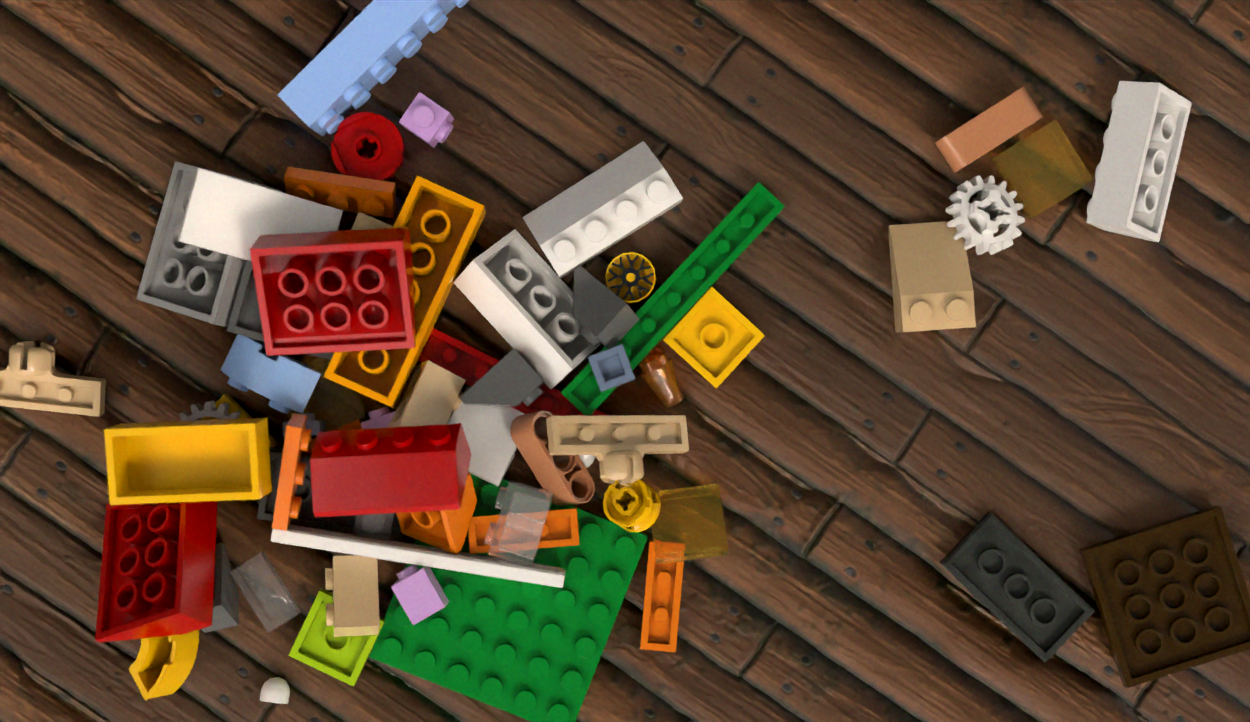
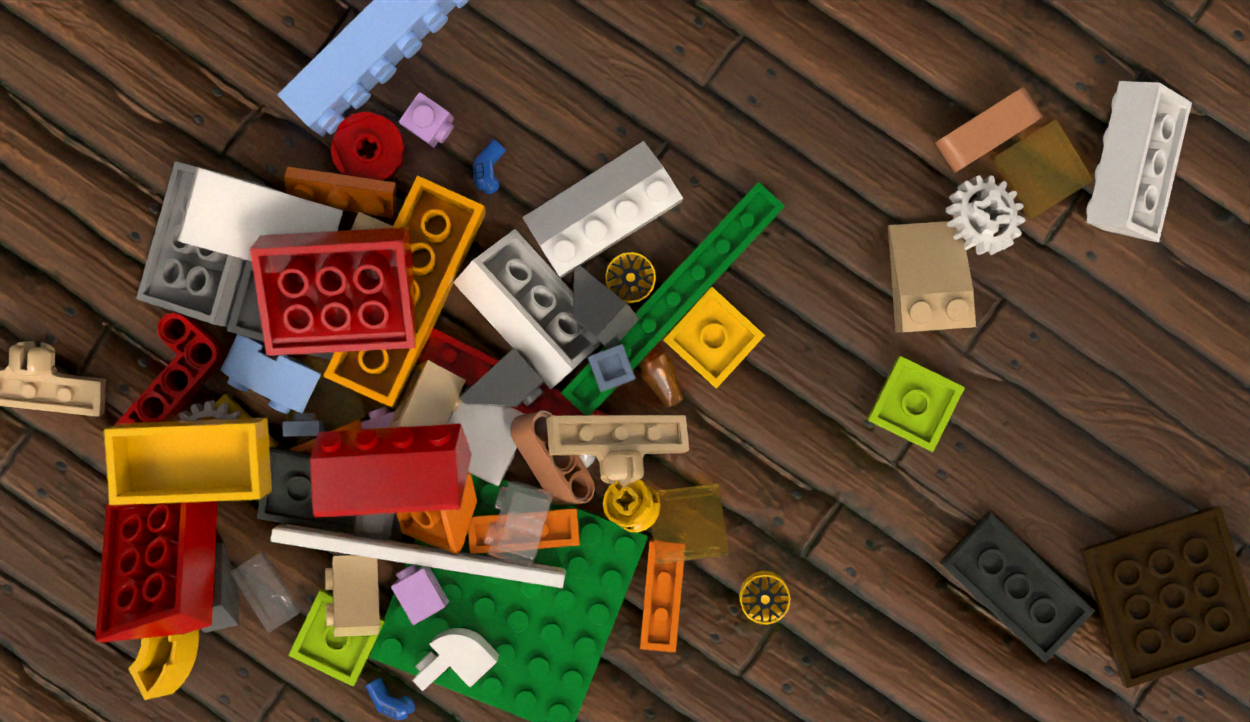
white hinge [259,677,290,704] -> none
orange plate [272,413,312,531] -> none
none -> red beam [114,313,226,426]
none -> blue arm [365,677,415,720]
none -> white brick [413,628,499,691]
none -> blue arm [473,139,506,194]
none -> yellow wheel [739,570,791,625]
none -> lime plate [866,356,965,452]

